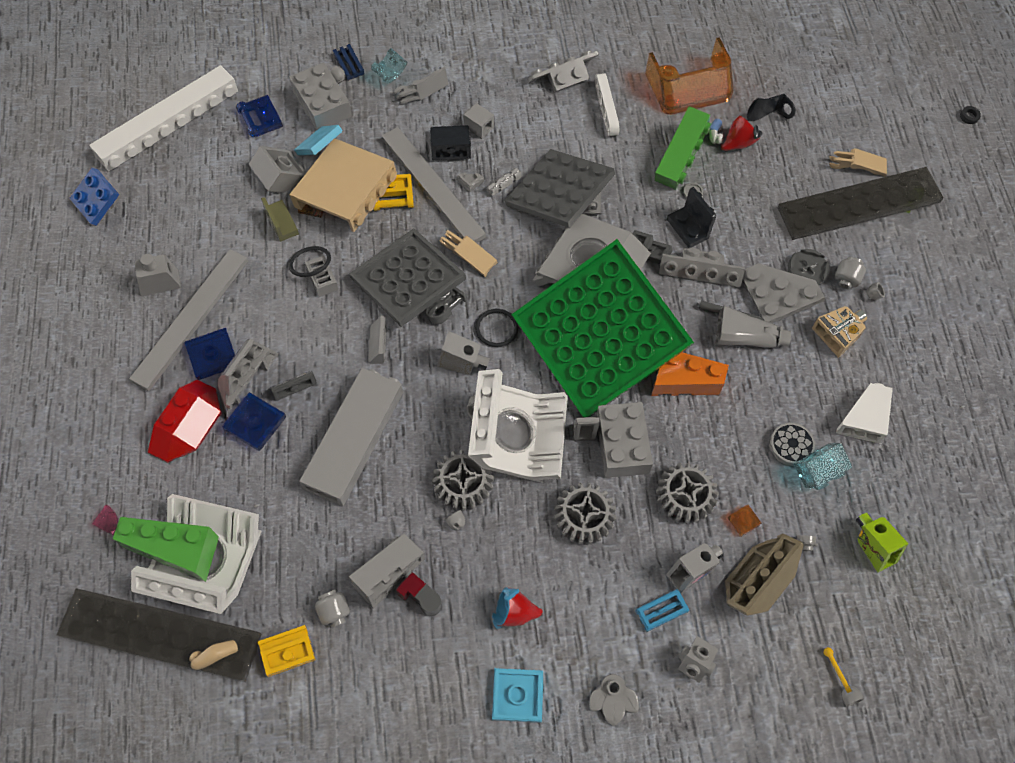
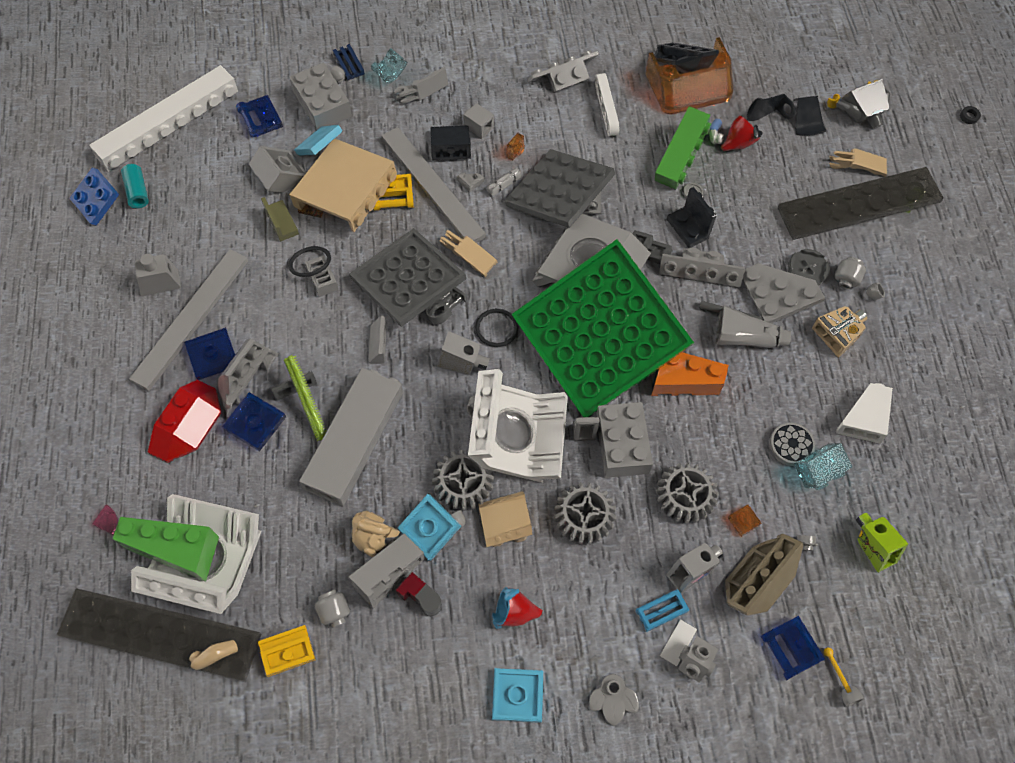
none -> teal brick [121,164,149,208]
none -> lime axle [283,355,327,441]
none -> tan helmet [352,511,400,557]
none -> medium azure tile [397,494,462,561]
none -> tan slope [478,491,532,547]
none -> clear orange plate [506,133,525,161]
none -> black wedge [653,42,719,77]
none -> white sticker [660,619,697,666]
none -> clear blue plate [760,616,825,681]
none -> black piece [793,96,826,136]
none -> torso [827,79,890,129]

